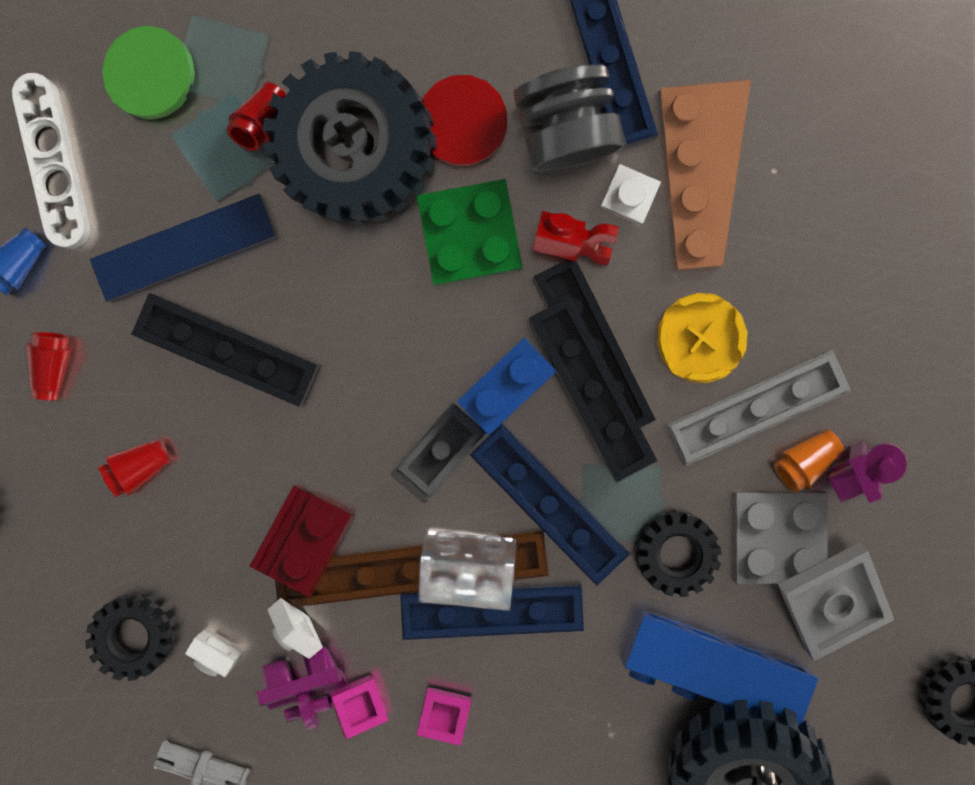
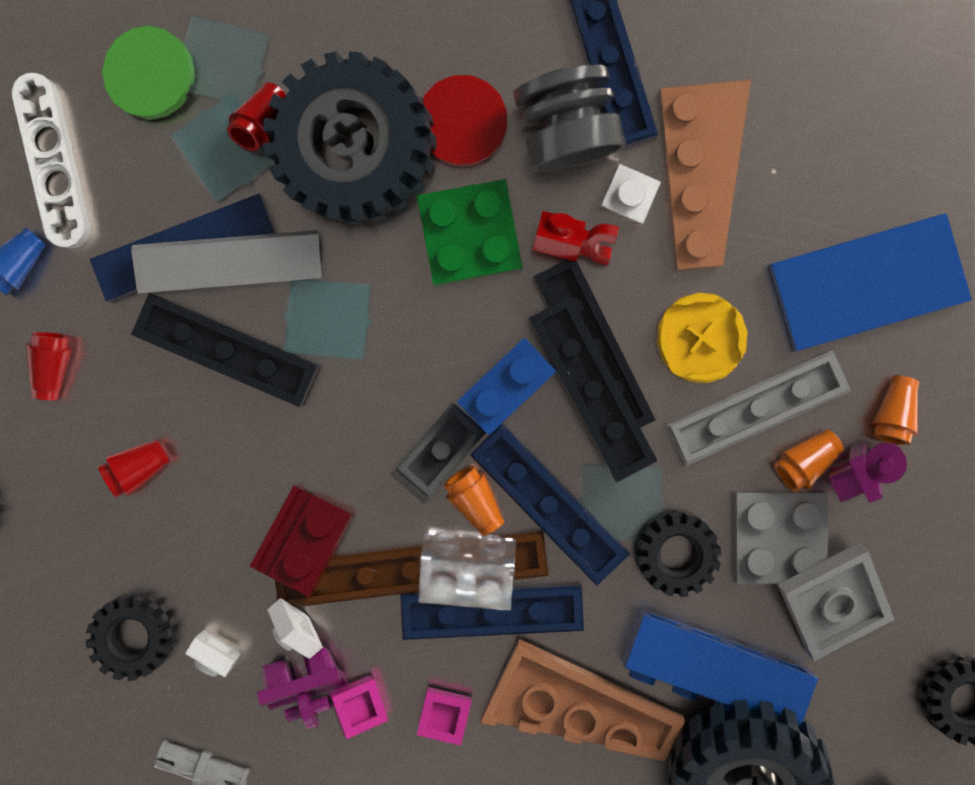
none -> light grey tile [131,230,322,294]
none -> clear light blue piece [283,279,372,359]
none -> orange cone [443,465,504,536]
none -> nougat wing [480,639,685,761]
none -> blue tile [769,213,972,351]
none -> orange cone [871,375,919,446]

